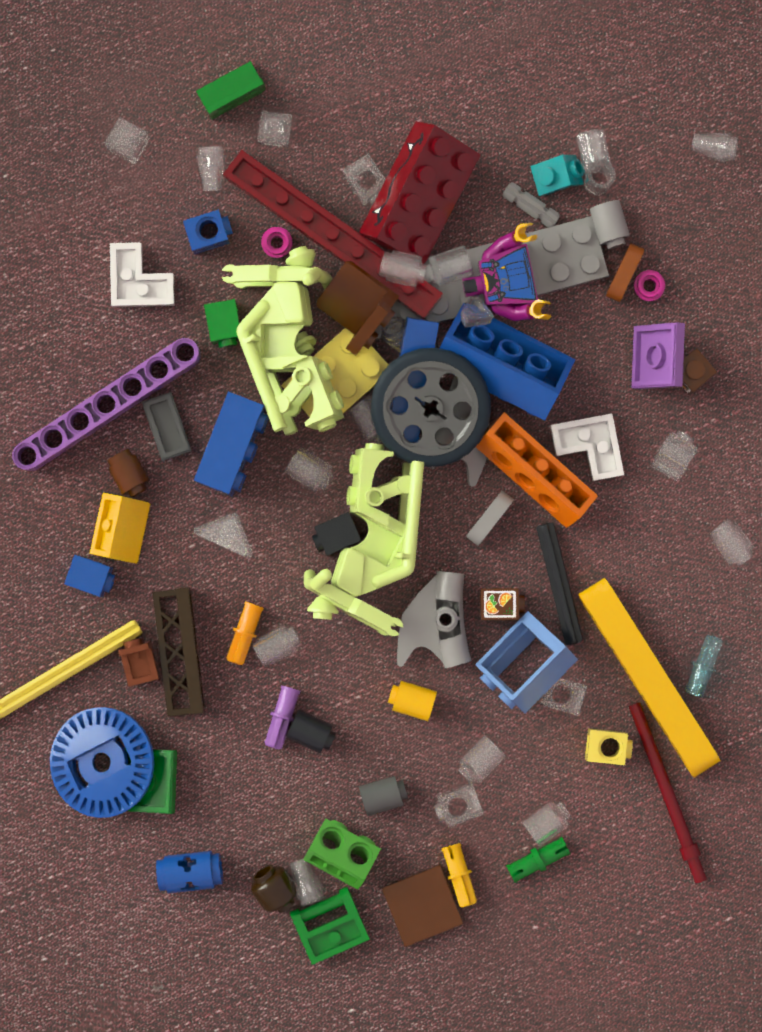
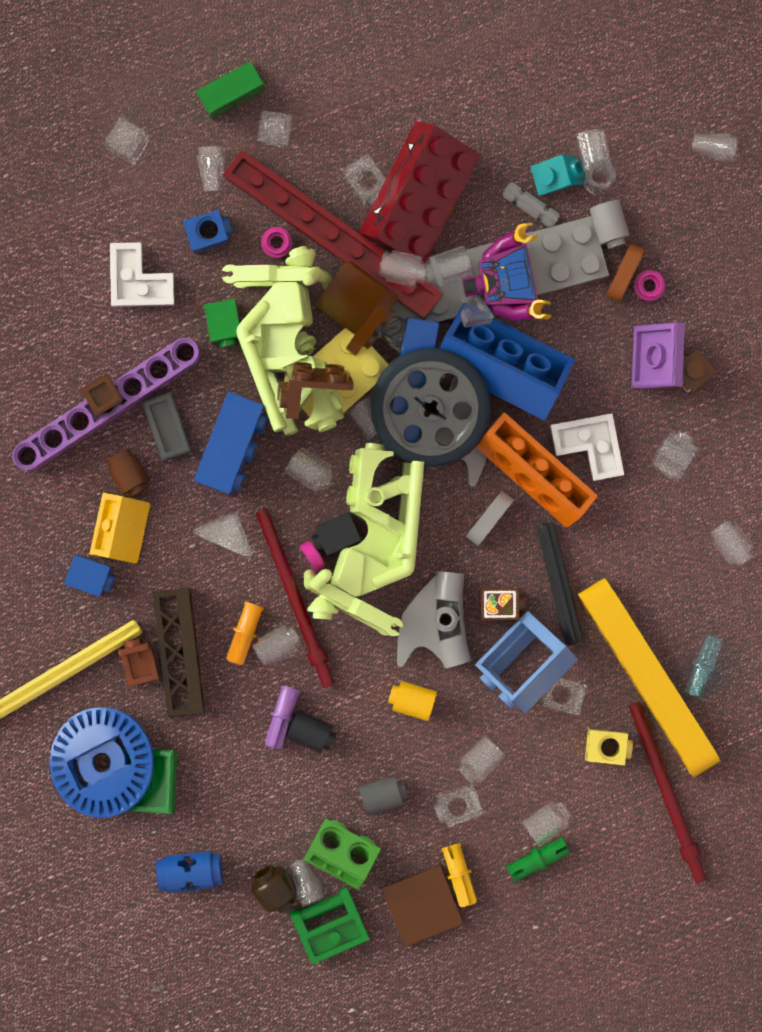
none -> reddish brown tile [80,373,124,417]
none -> dark red bar [256,509,335,688]
none -> reddish brown bracket [277,362,354,419]
none -> dark pink tile [300,541,326,573]

